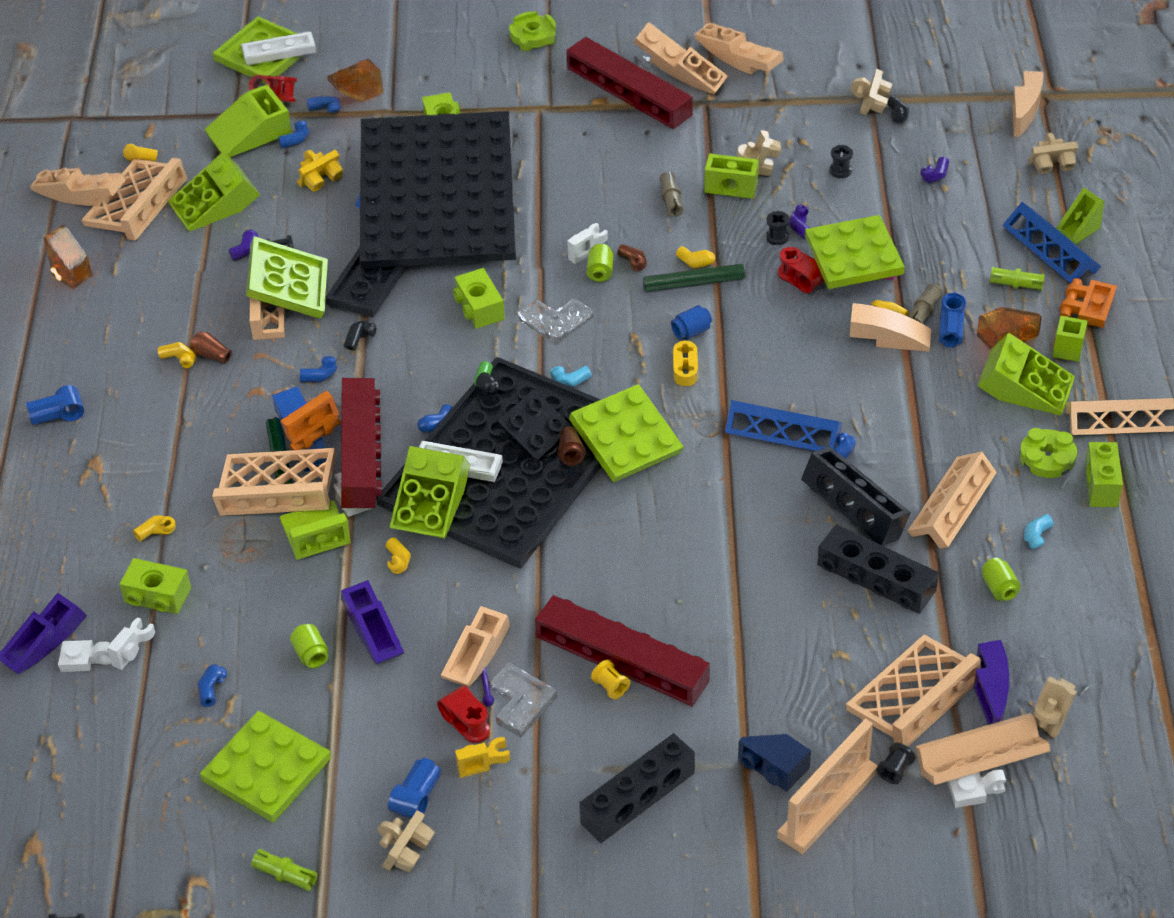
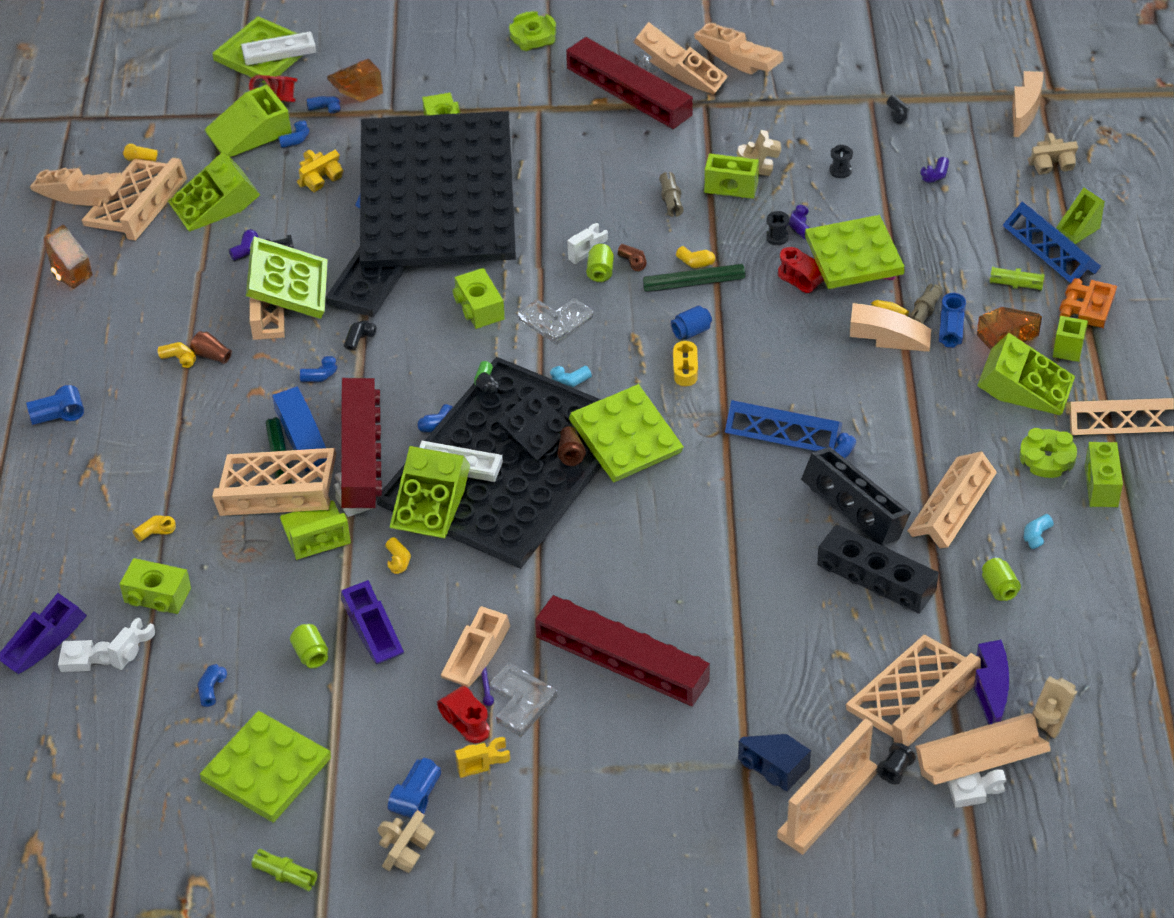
orange plate [280,390,341,450] -> none
black brick [579,733,695,843] -> none
yellow bush [591,660,631,700] -> none
tan hips [850,69,892,115] -> none

